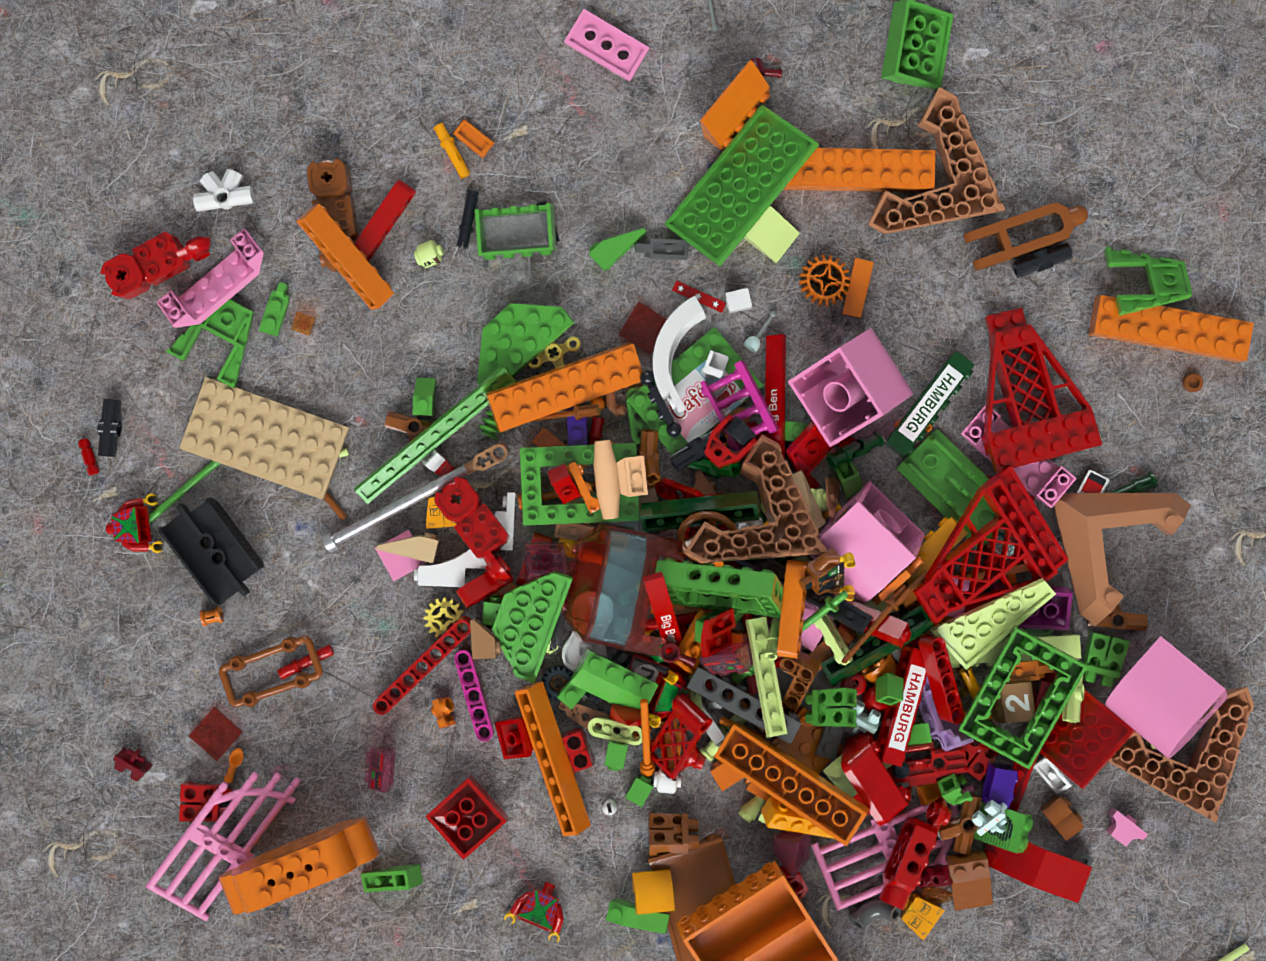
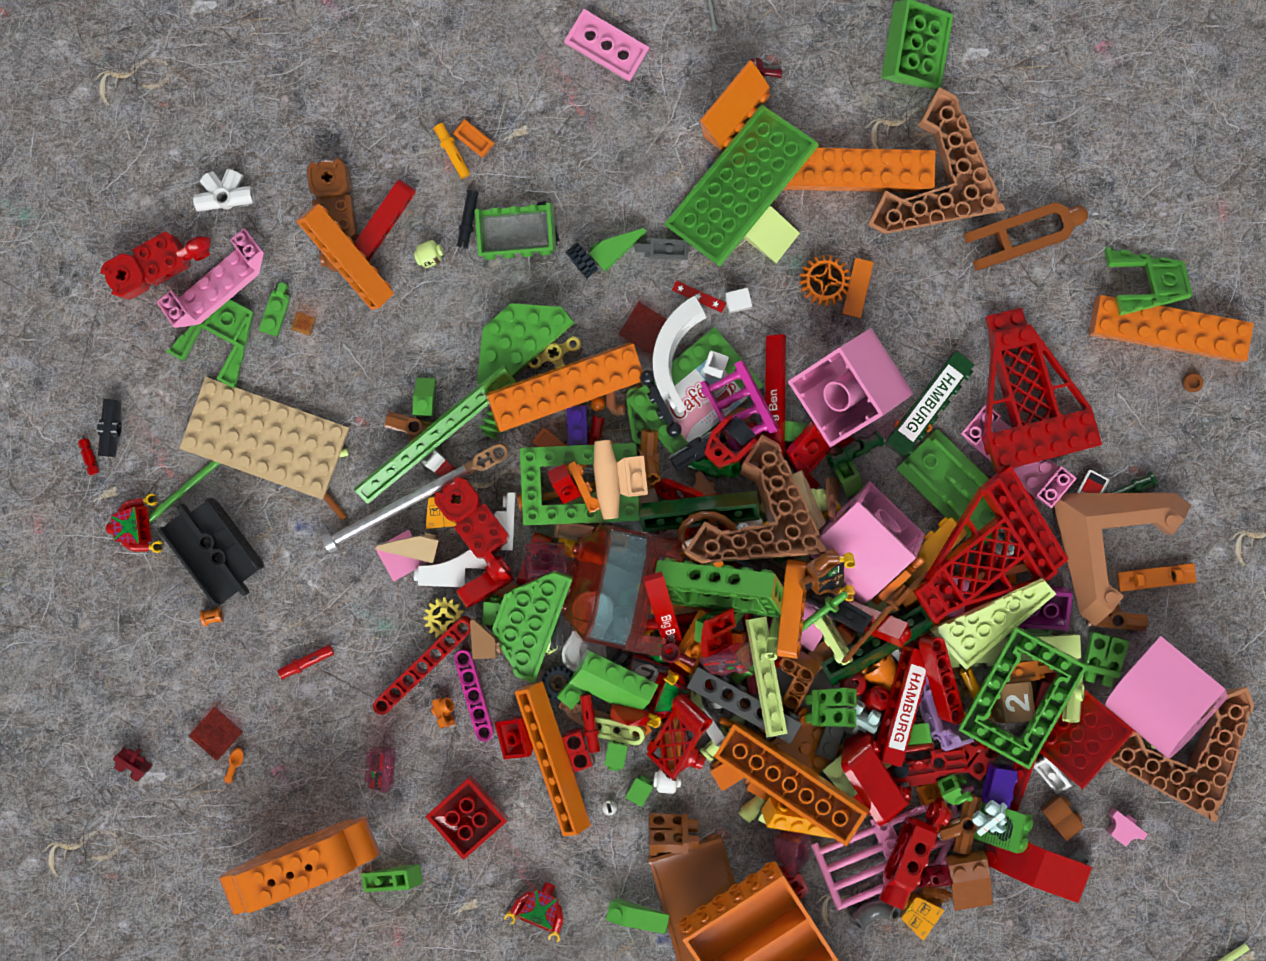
bright pink piece [145,772,301,921] -> none
red hips [179,781,233,822] -> none
dark orange bar [218,636,323,707] -> none
dark orange piece [531,404,601,422] -> none
light orange slope [632,869,675,915] -> none
orange piece [640,699,655,777] -> none
hinge [744,310,777,353] -> none
bright green brick [876,673,903,706] -> none
black piece [1012,243,1073,278] -> none
none -> black bush [565,243,599,279]
none -> red pin [580,693,600,753]
none -> orange hinge [1116,563,1197,592]

